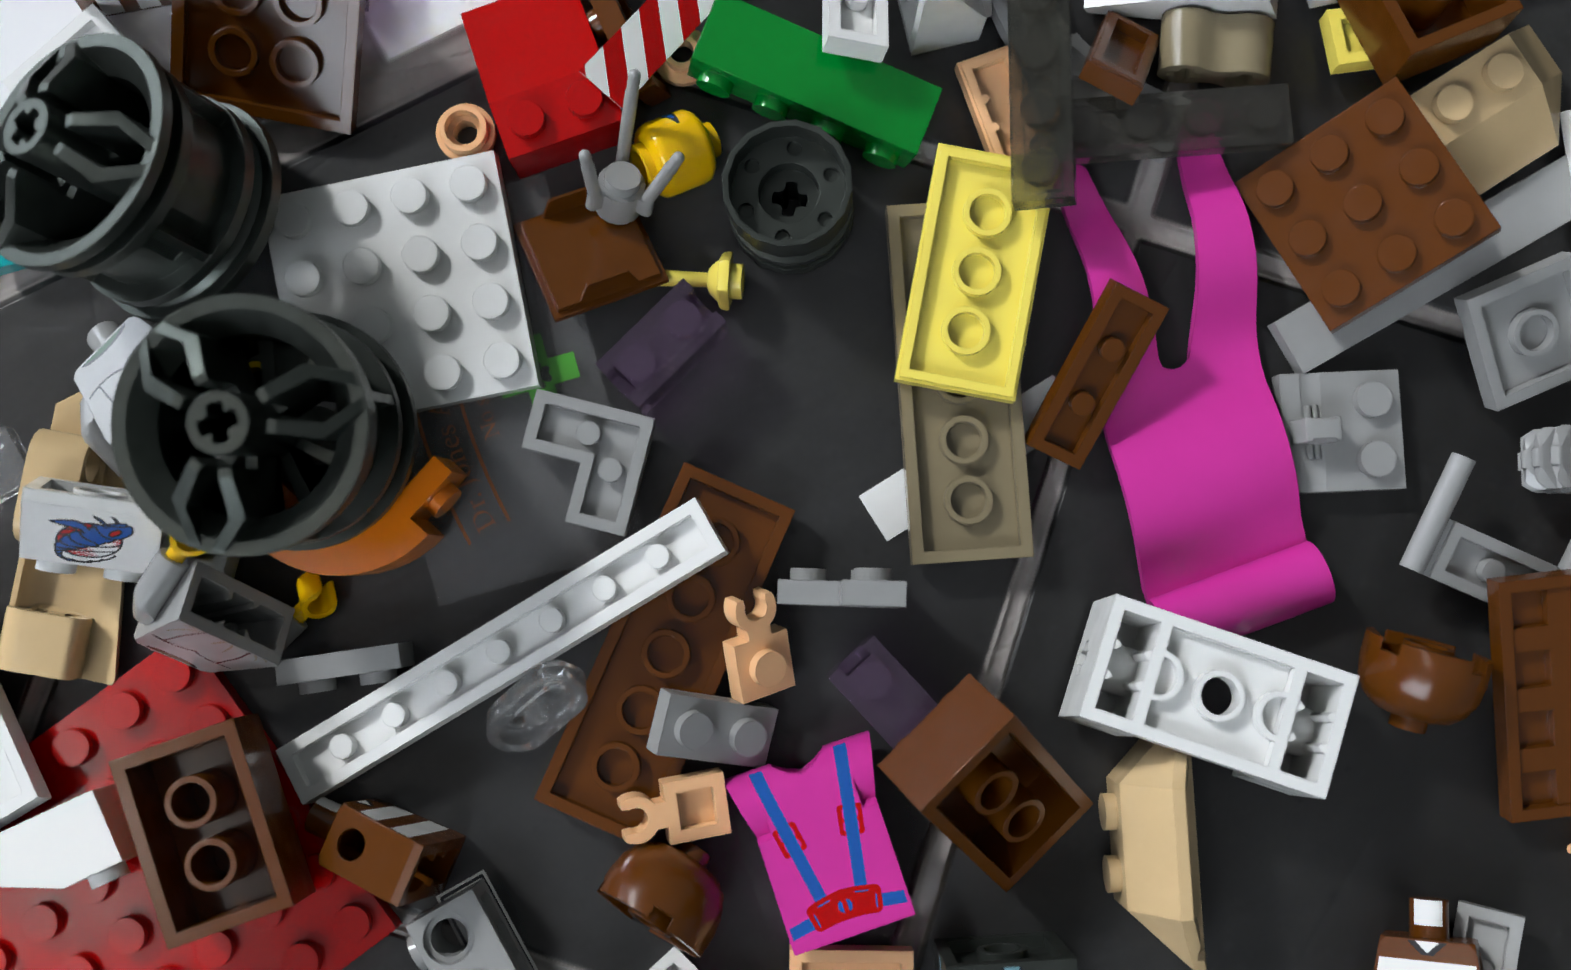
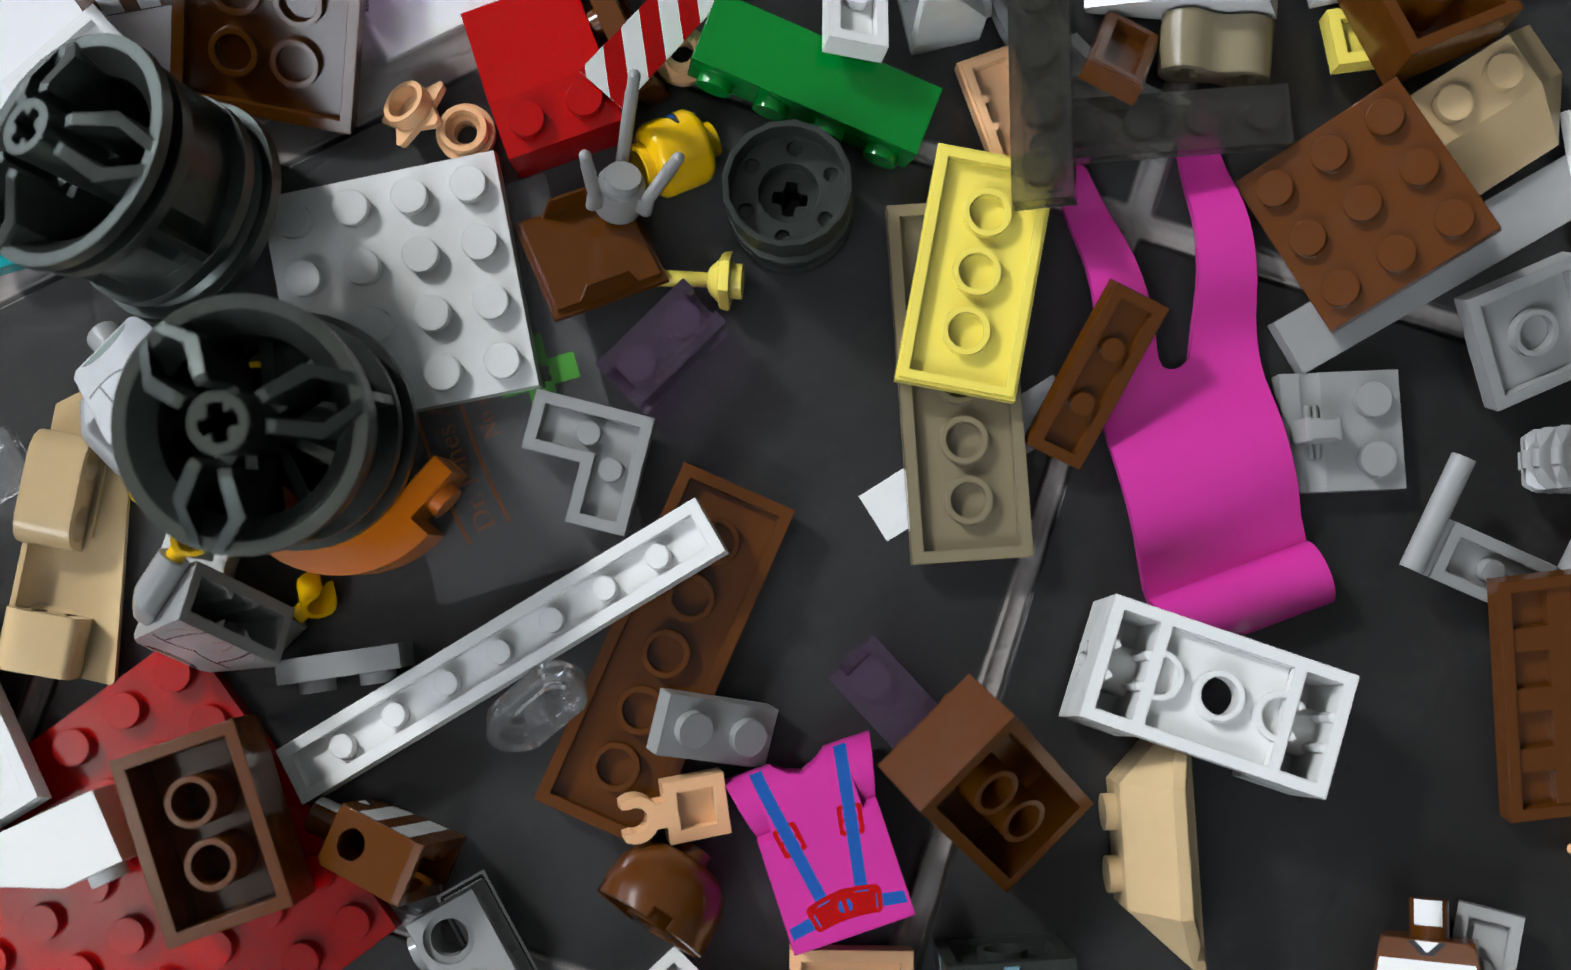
white slope [19,476,165,583] -> none
light nougat plate [722,587,796,704] -> none
light grey plate [777,568,907,609] -> none
reddish brown cylinder [1358,627,1494,734] -> none
none -> light nougat plate [382,80,446,148]

